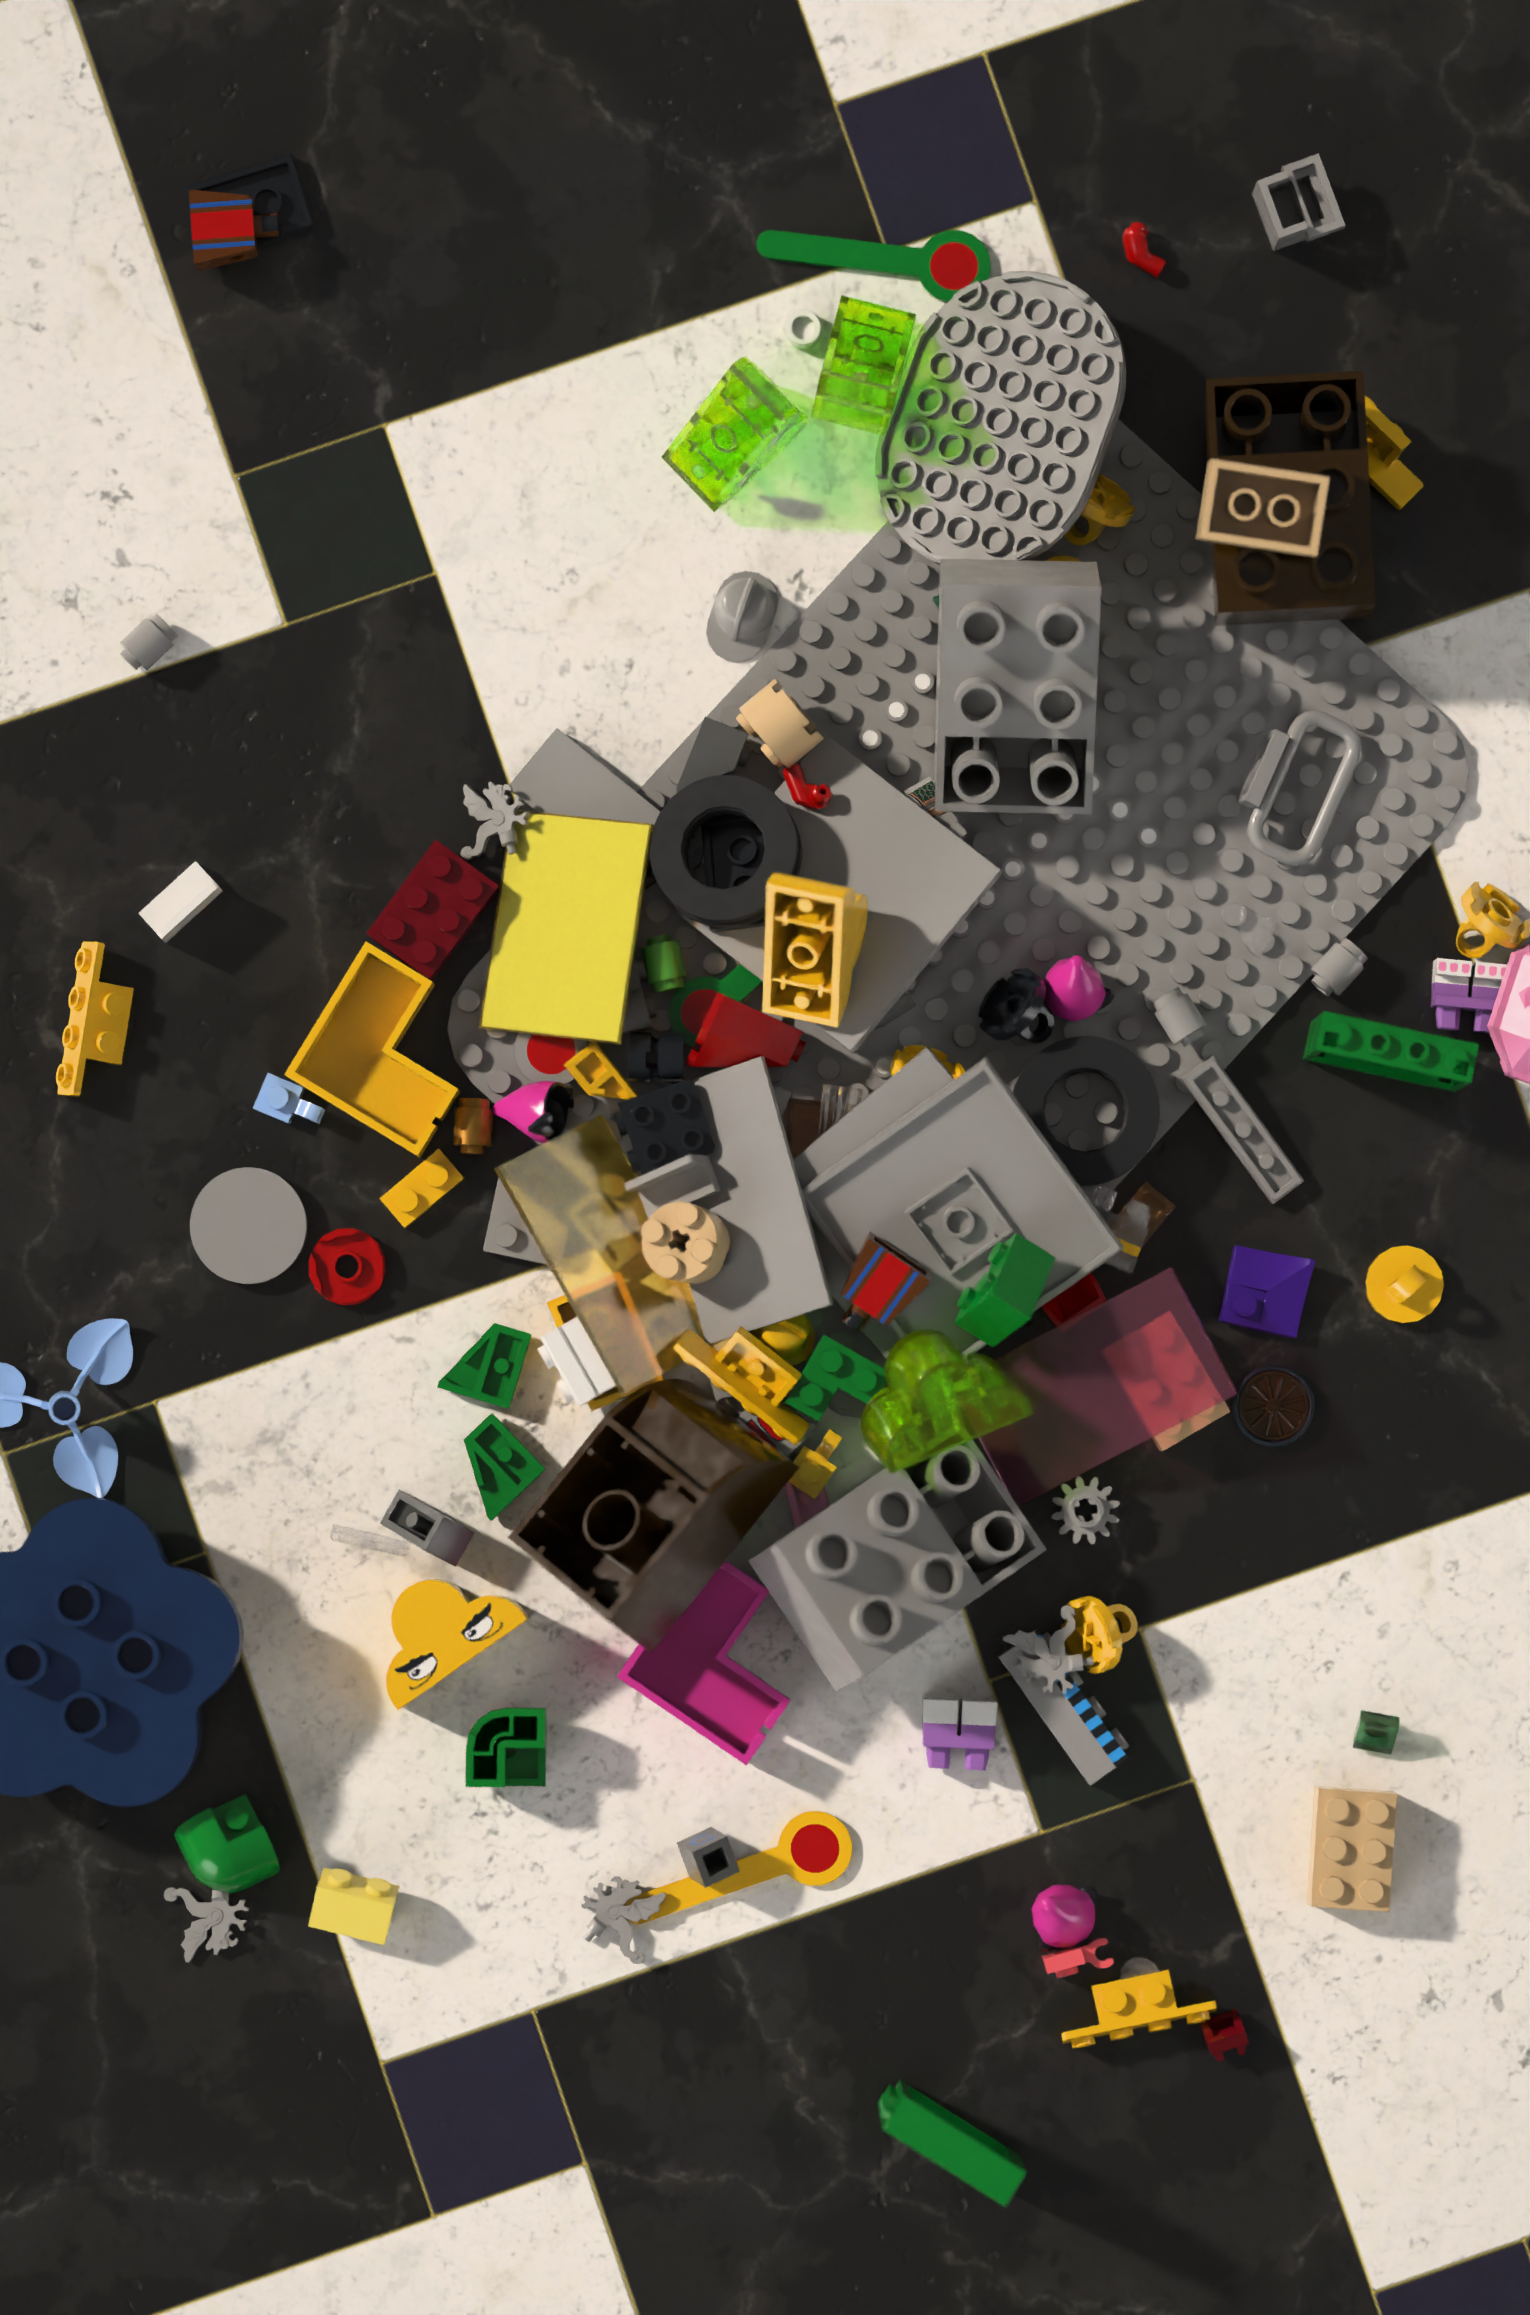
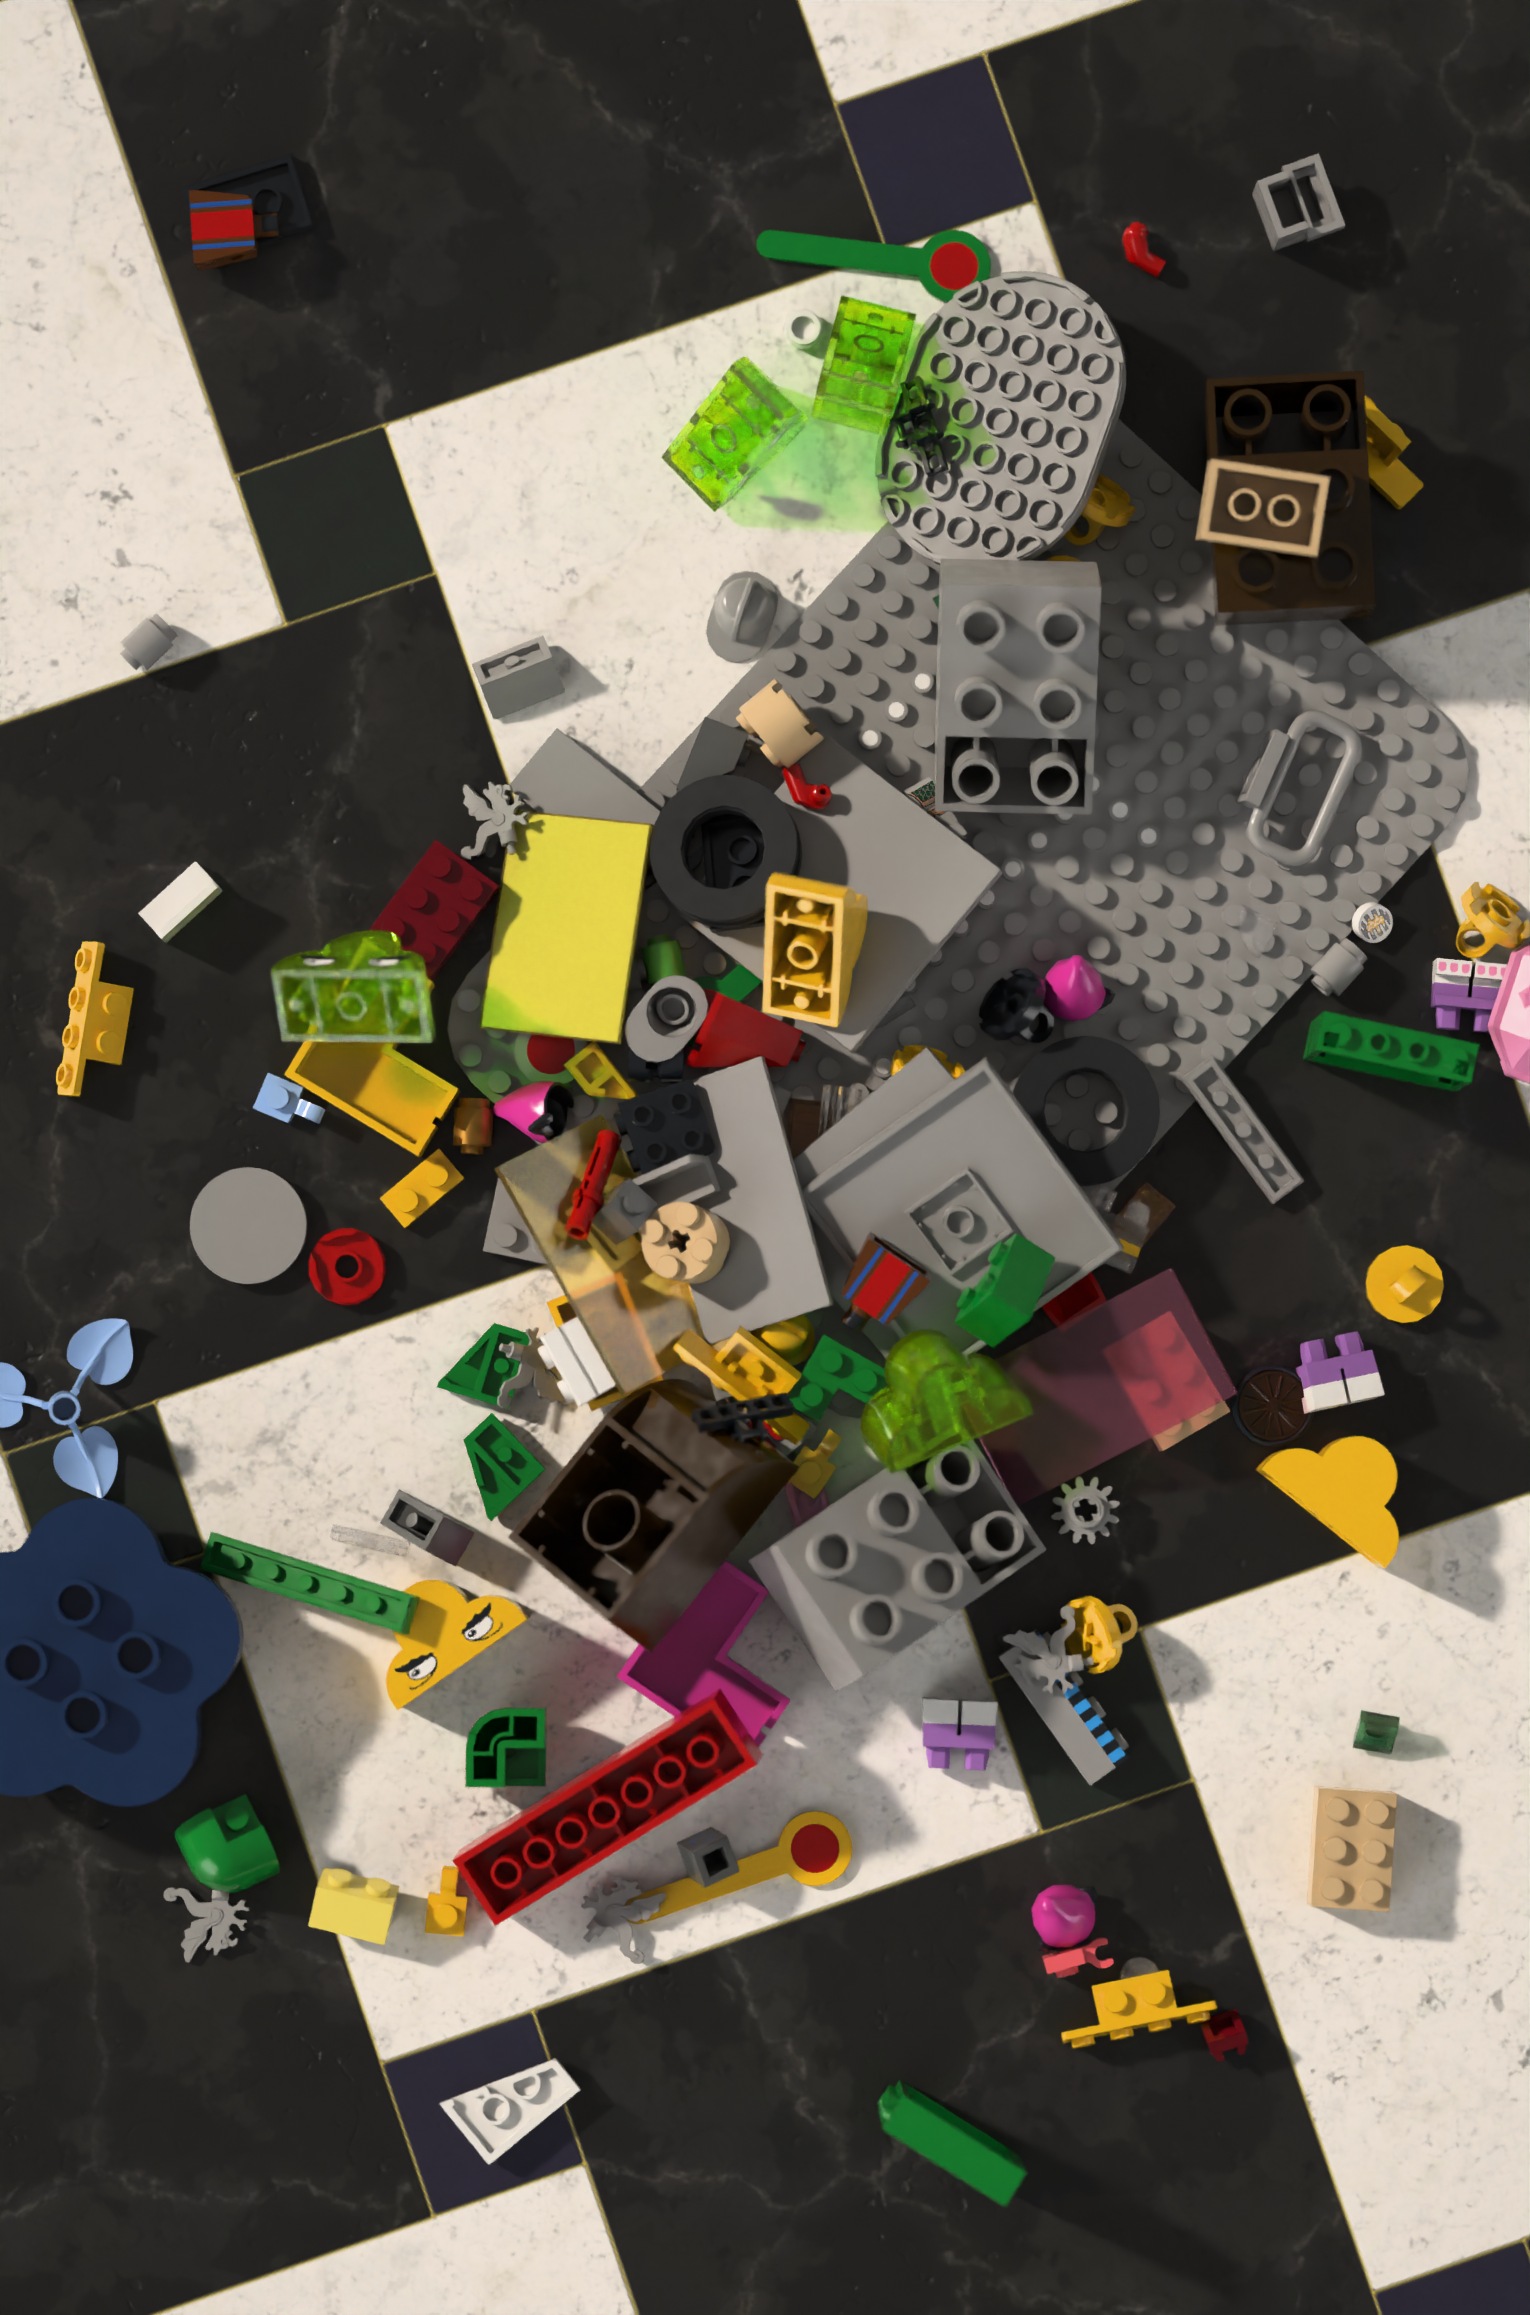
light grey brick [1152,987,1207,1048] -> none
dark purple plate [1218,1245,1315,1339] -> none
none -> green tile [200,1532,420,1635]
none -> clear neon green brick [270,930,435,1043]
none -> yellow plate [425,1866,468,1937]
none -> white wing [440,2058,581,2165]
none -> red brick [452,1689,763,1926]
none -> light grey panel [472,636,565,719]
none -> light grey piece [497,1327,567,1408]
none -> red pin [564,1130,622,1240]
none -> dark grey brick [592,1178,657,1245]
none -> light grey piece [625,975,708,1062]
none -> black piece [691,1393,794,1444]
none -> piece [889,376,949,477]
none -> yellow brick [1255,1436,1399,1568]
none -> hips [1296,1331,1385,1414]
none -> white tile [1352,902,1393,943]

